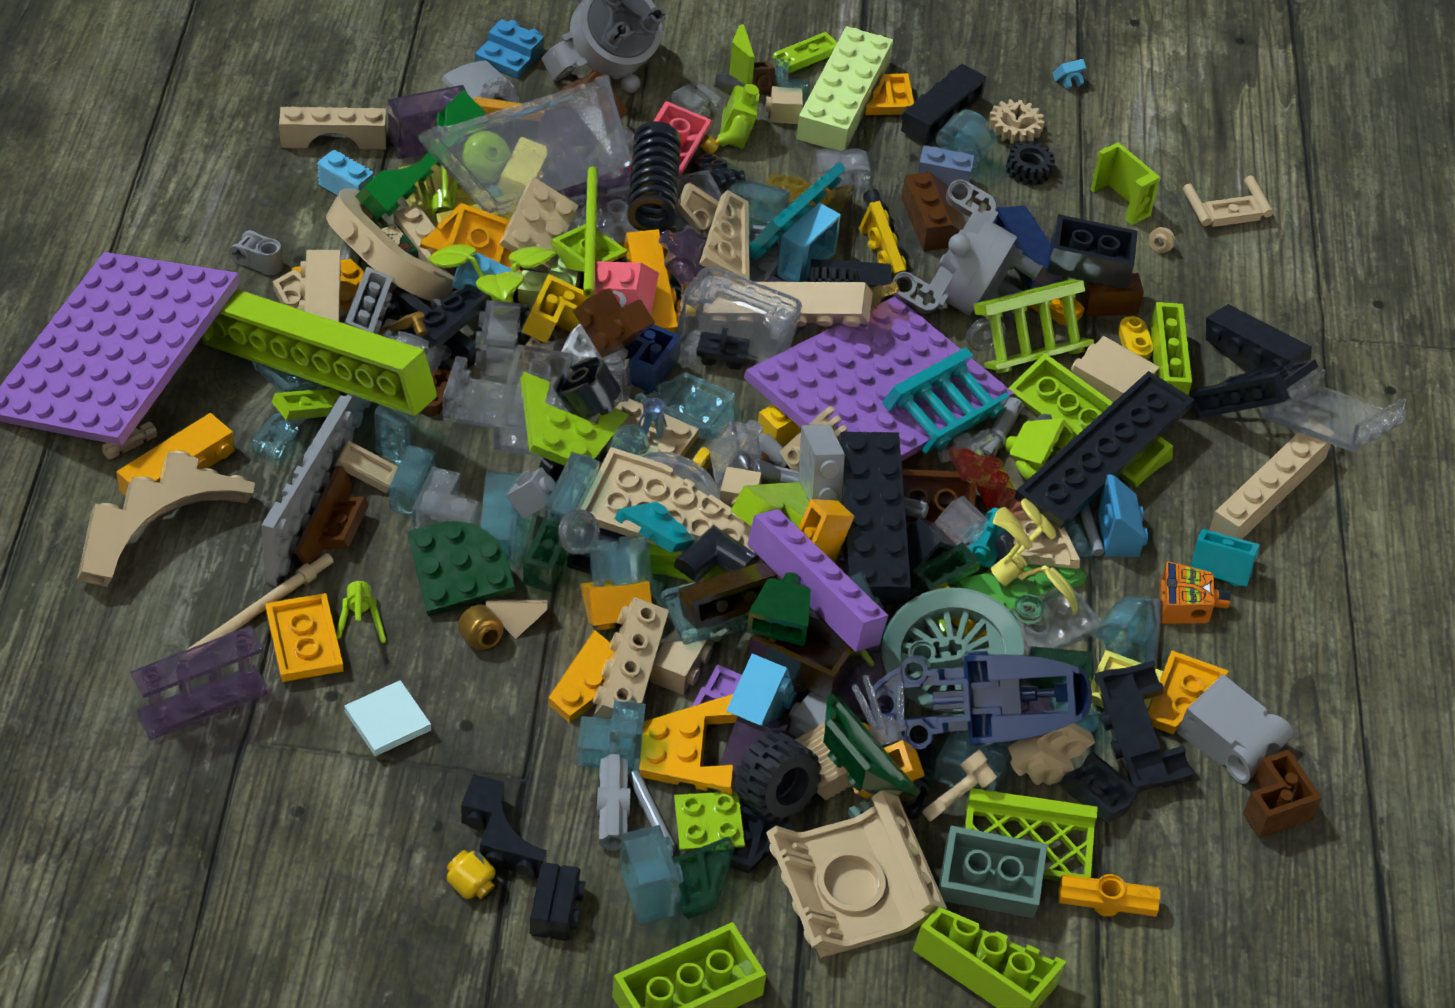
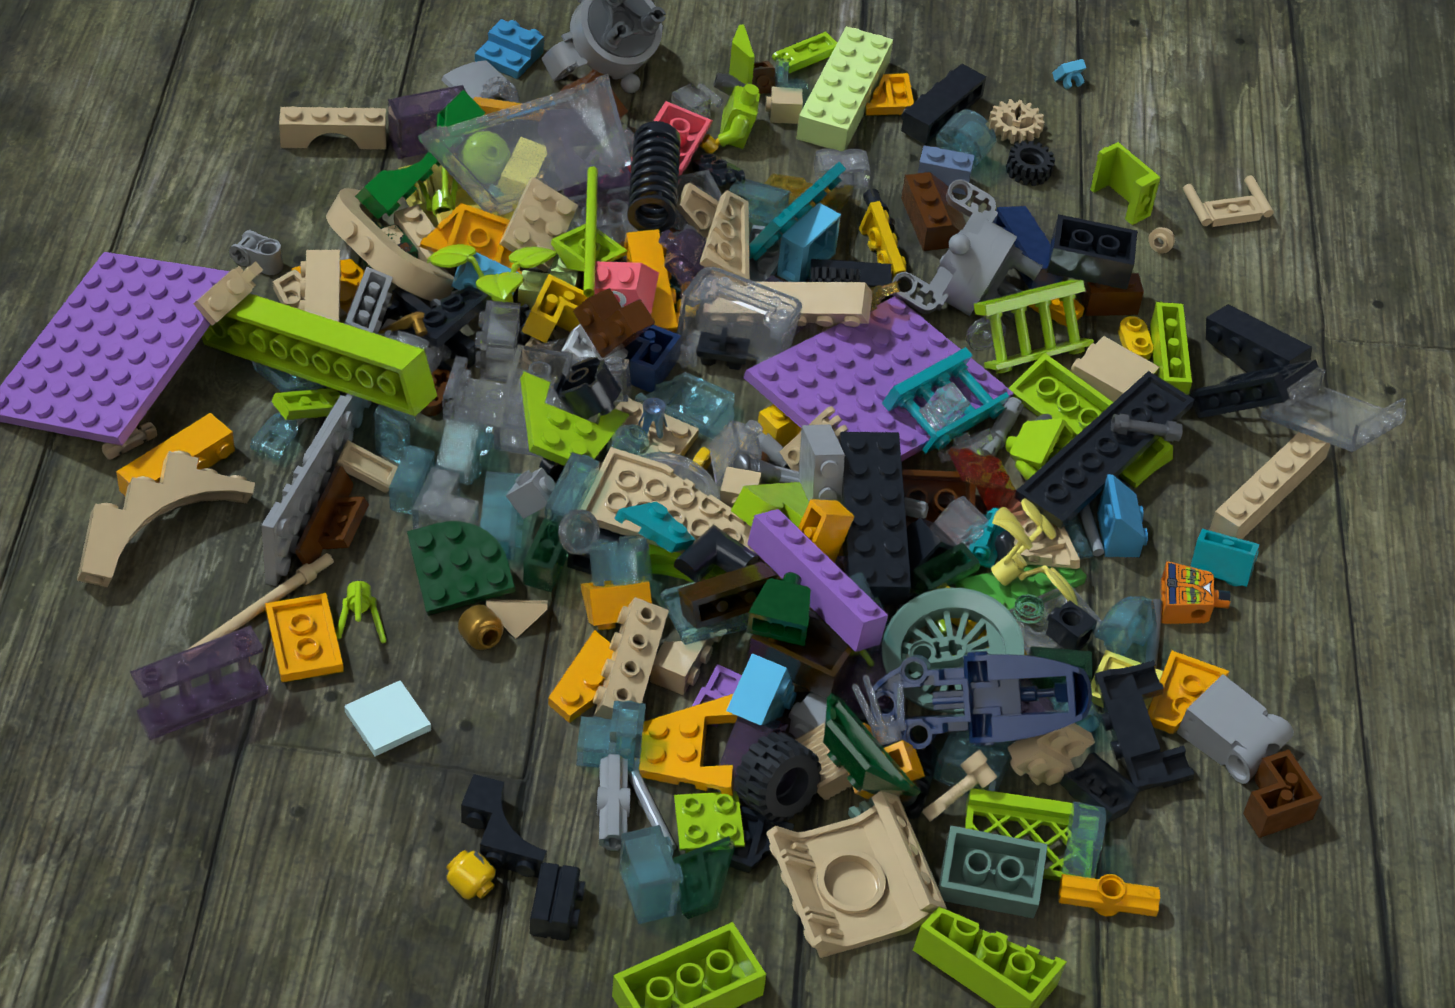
medium azure brick [317,150,374,195] -> none
none -> tan hinge [193,261,263,325]
none -> clear light blue brick [433,418,495,484]
none -> clear brick [919,382,971,432]
none -> black brick [1045,600,1097,656]
none -> clear light blue brick [1062,802,1106,878]
none -> flat silver bar [1111,414,1182,442]

